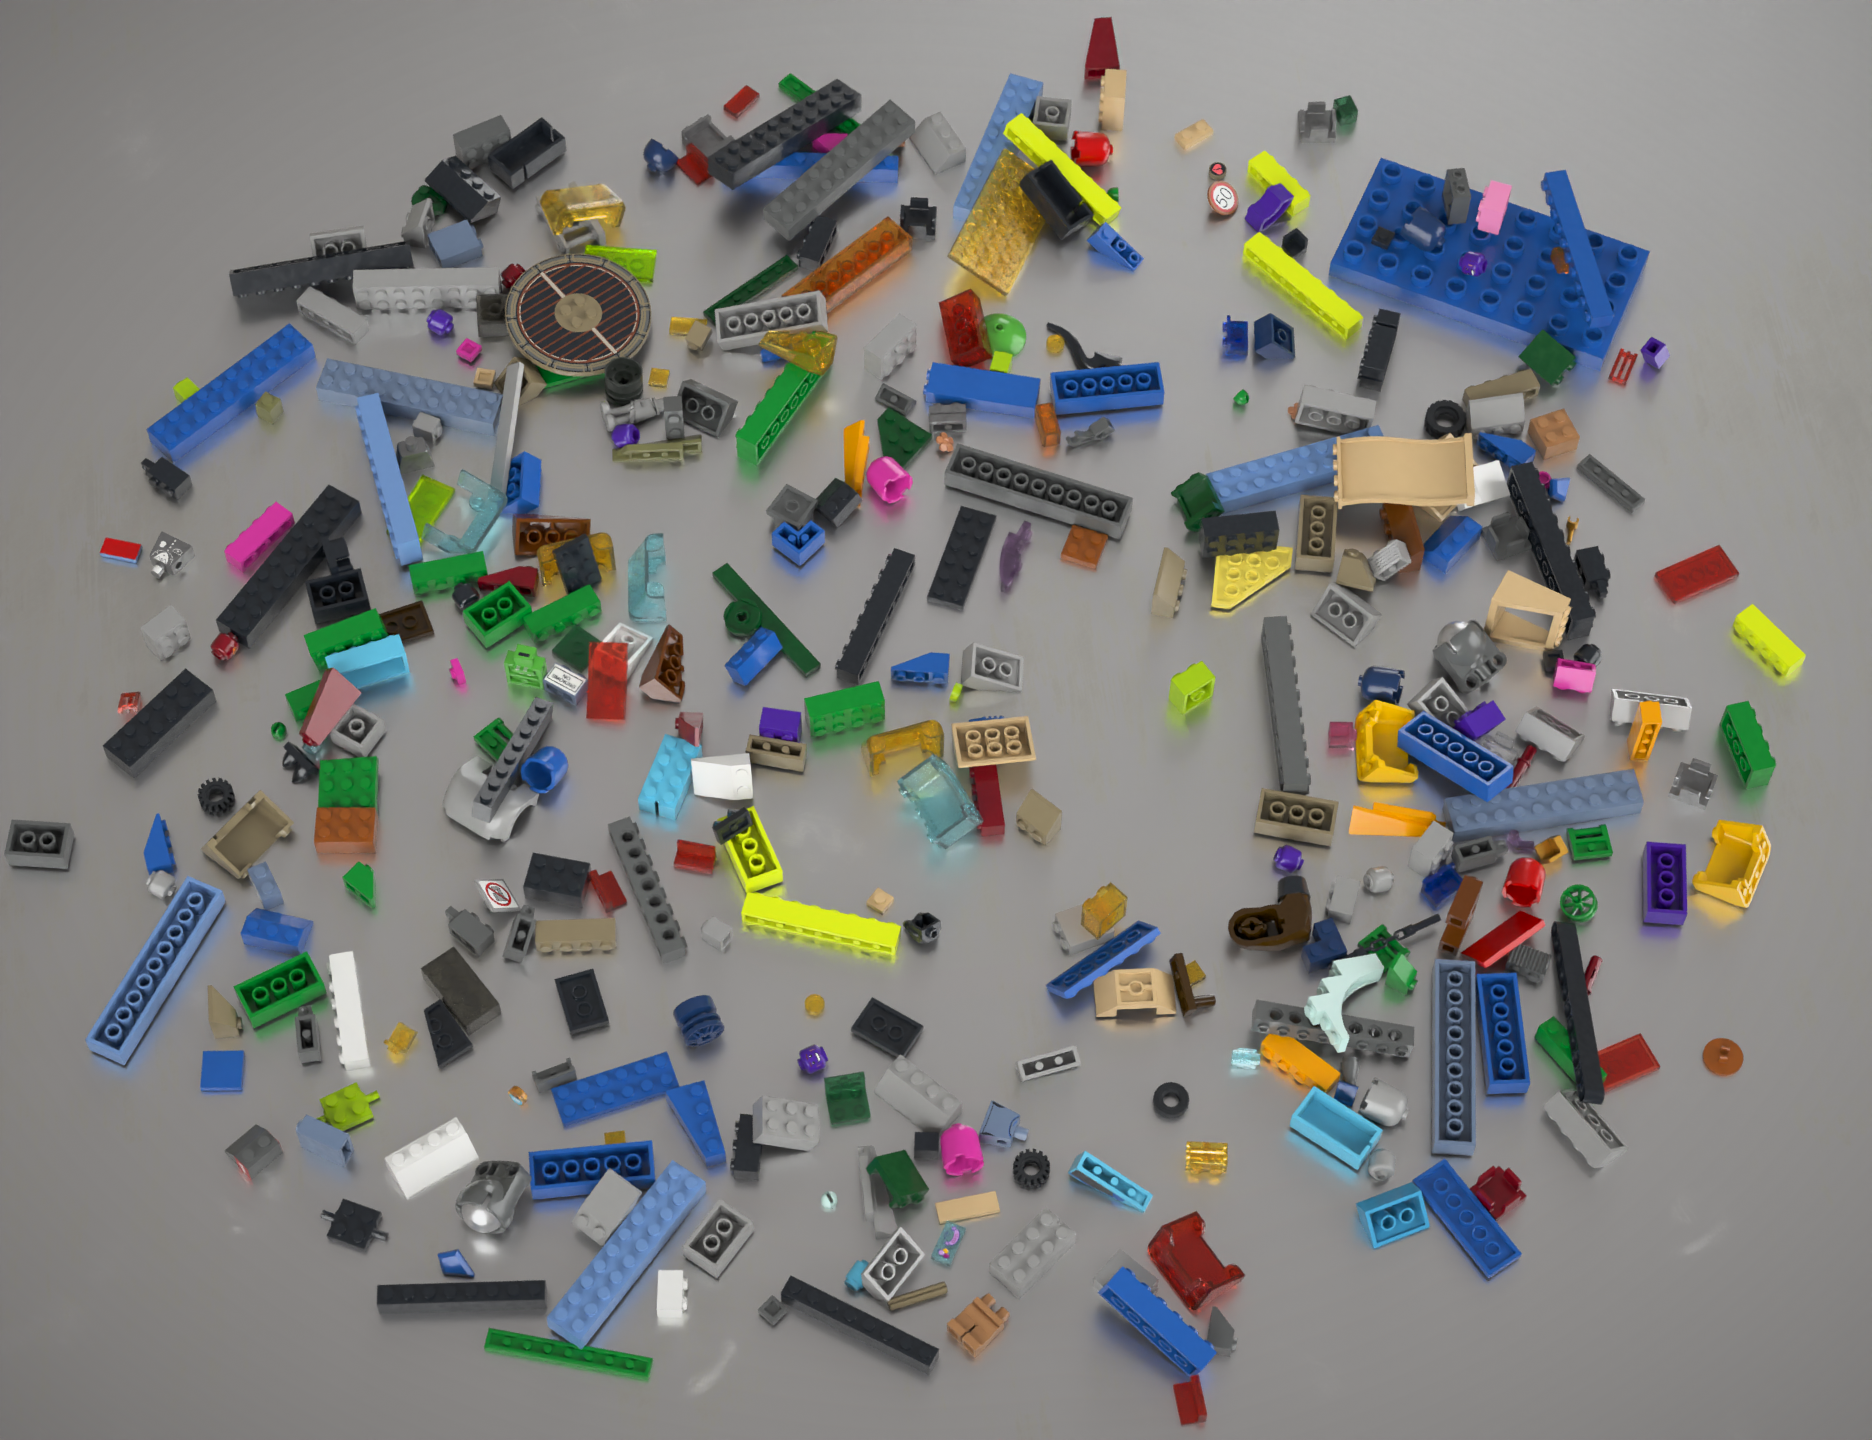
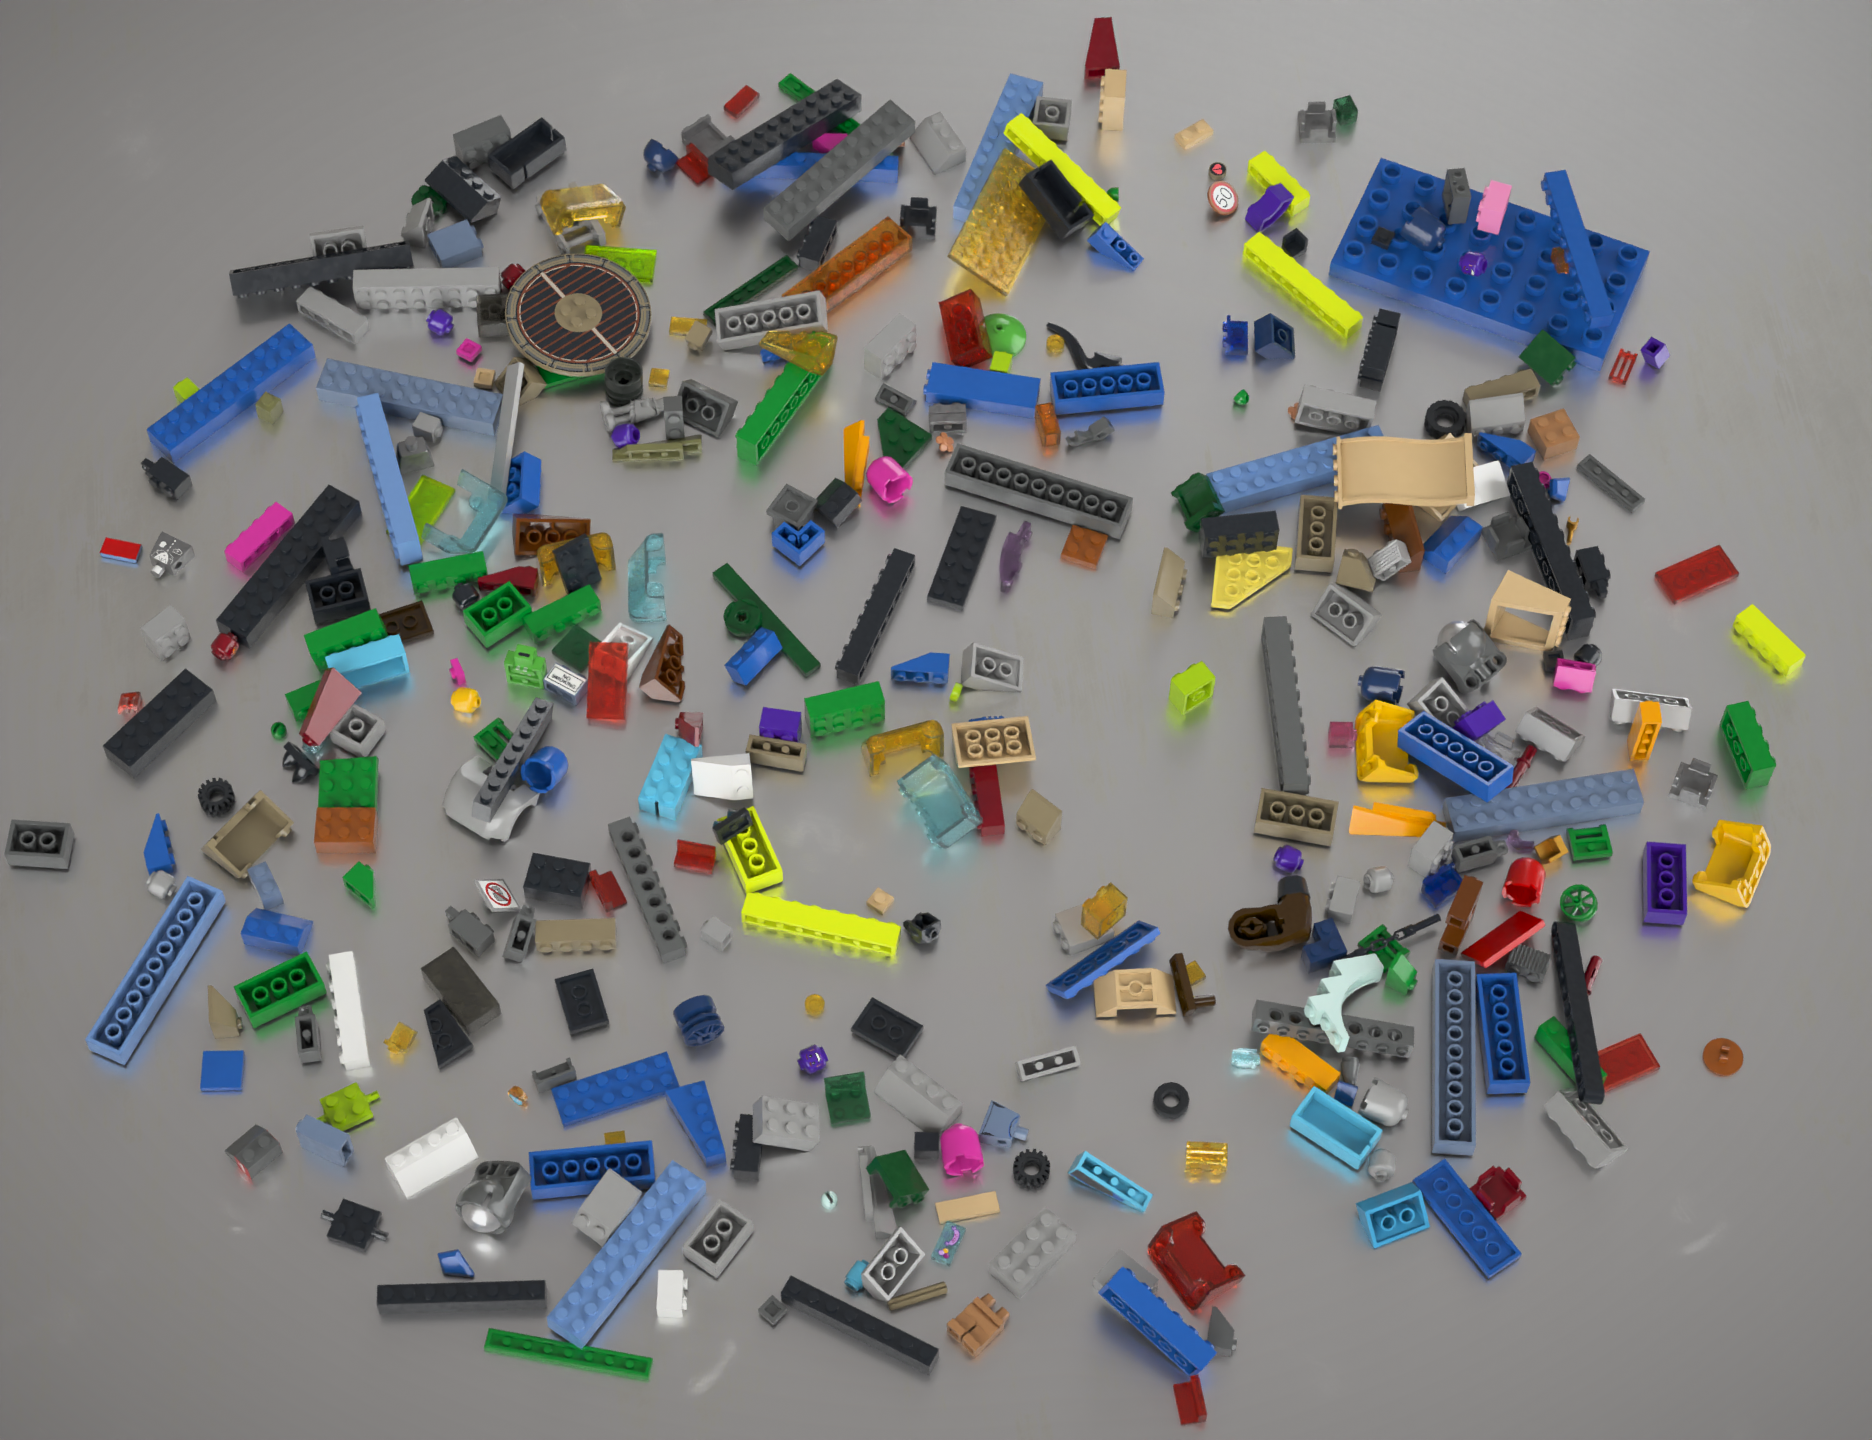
red cylinder [1071,131,1113,166] -> none
none -> yellow head [451,687,481,713]

